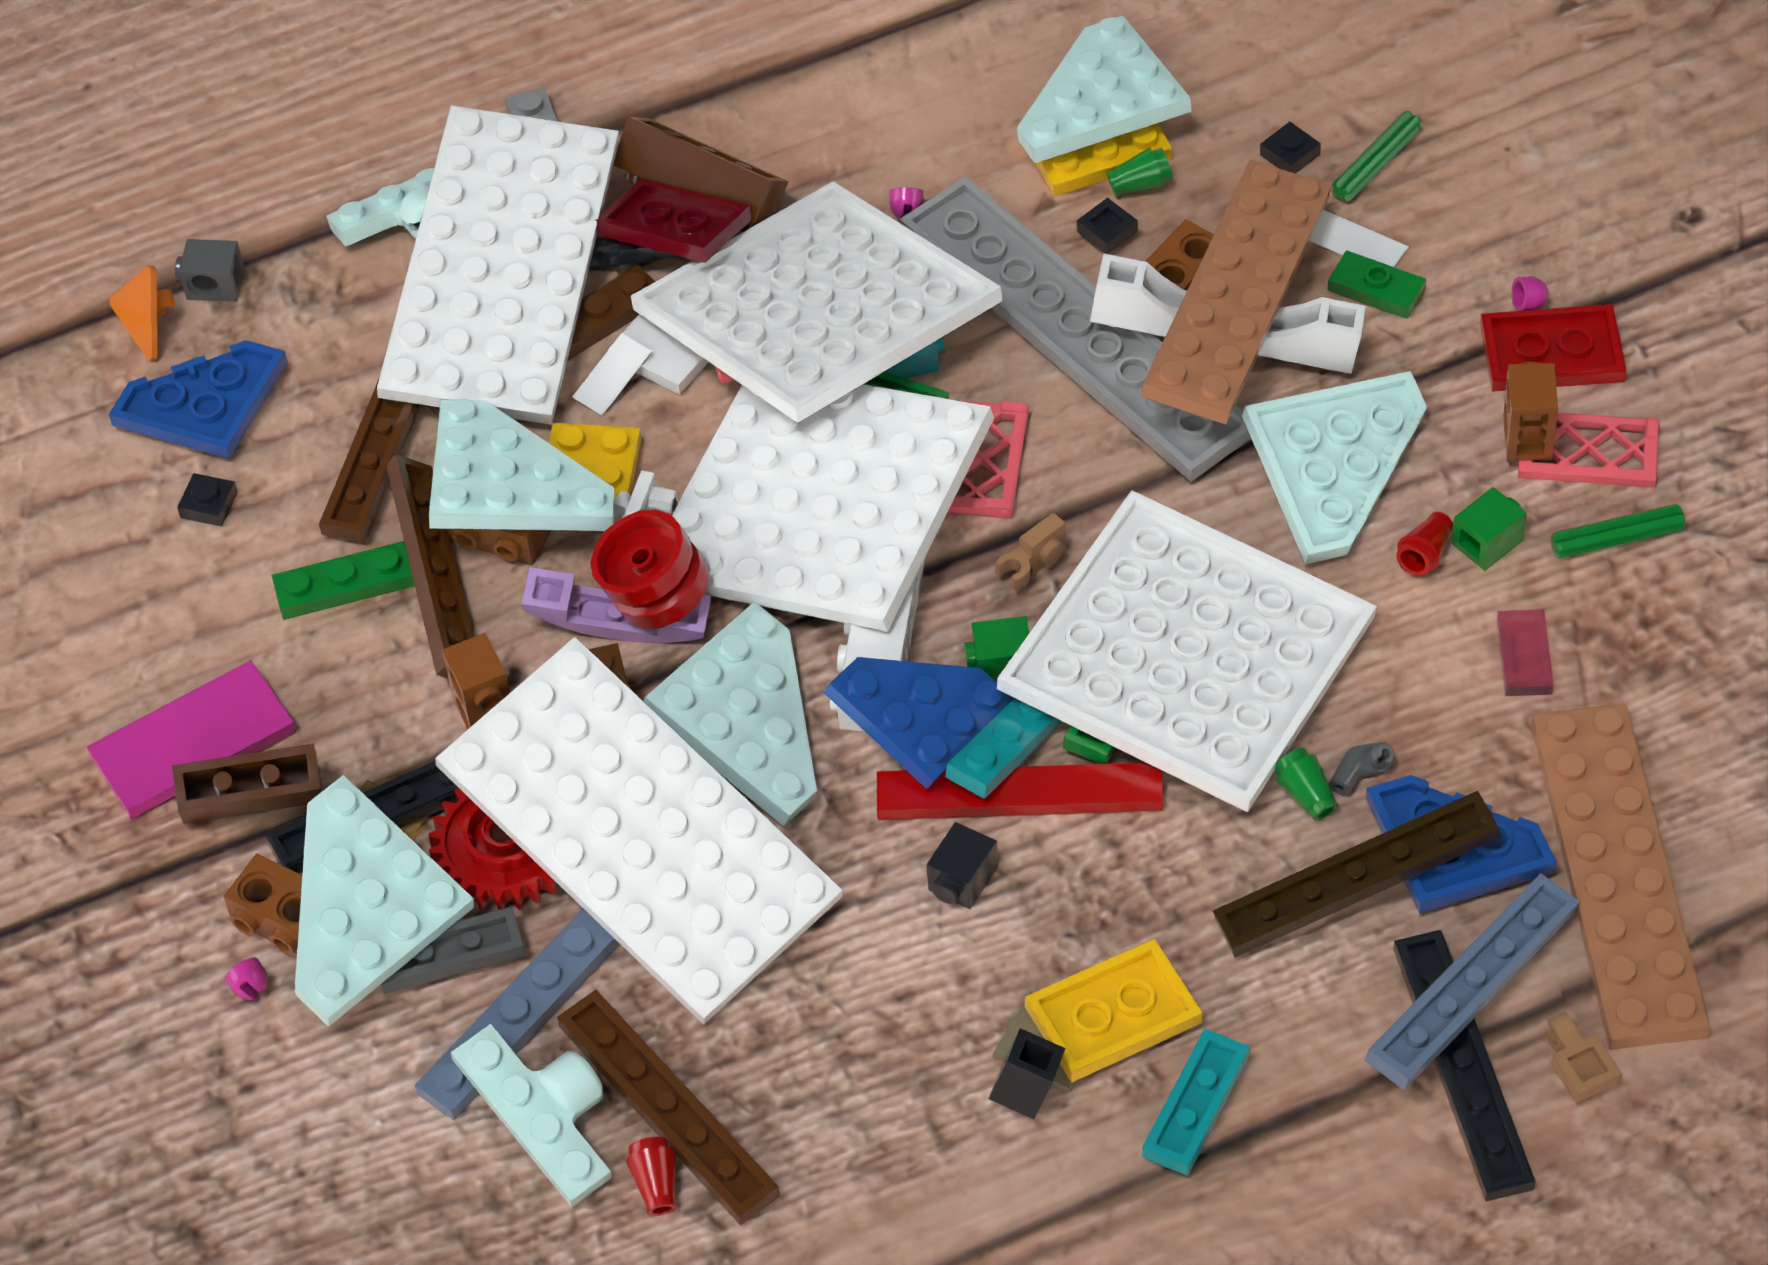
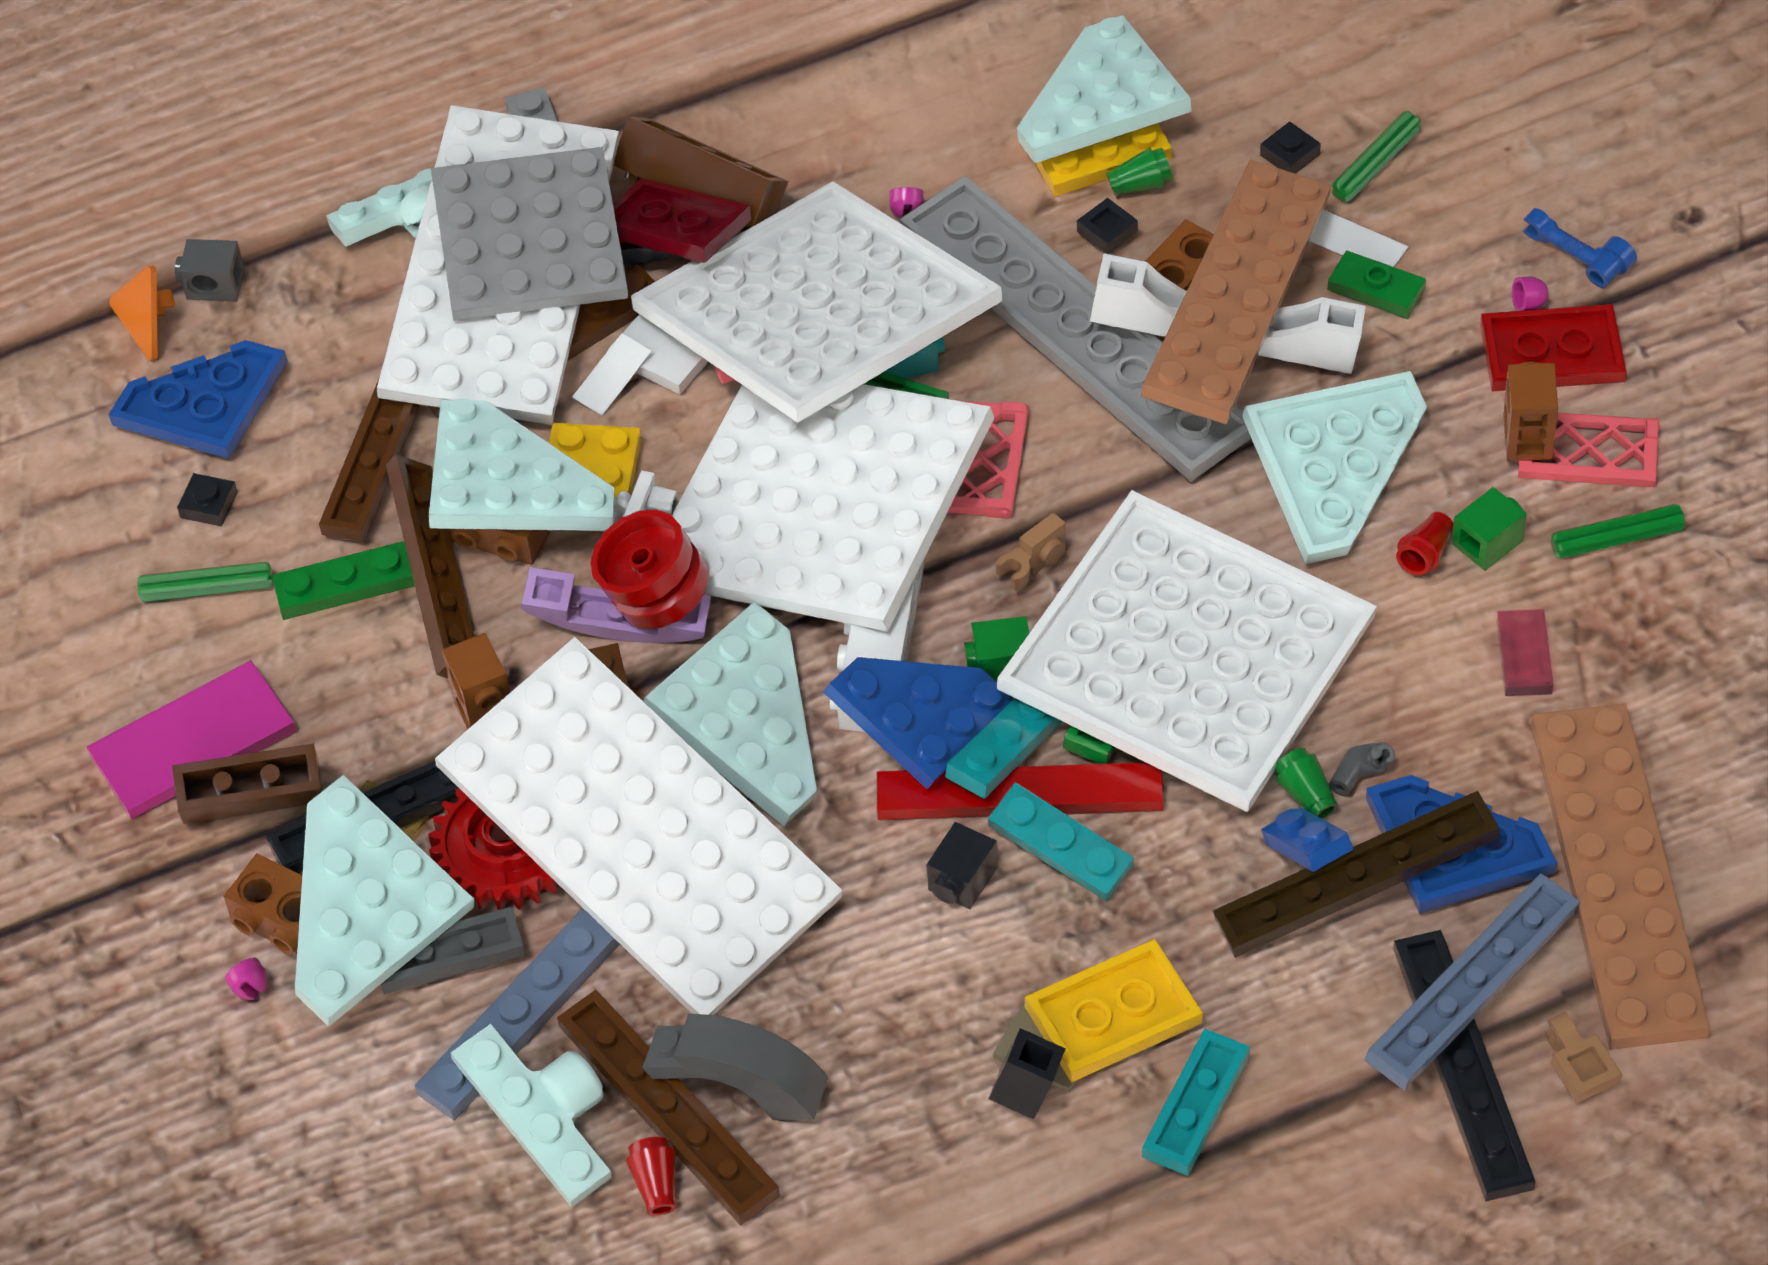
none -> green axle [137,562,273,602]
none -> light grey plate [431,147,628,321]
none -> dark grey arch [642,1014,828,1120]
none -> teal plate [988,782,1134,902]
none -> blue plate [1261,807,1353,872]
none -> blue brick [1523,208,1637,288]

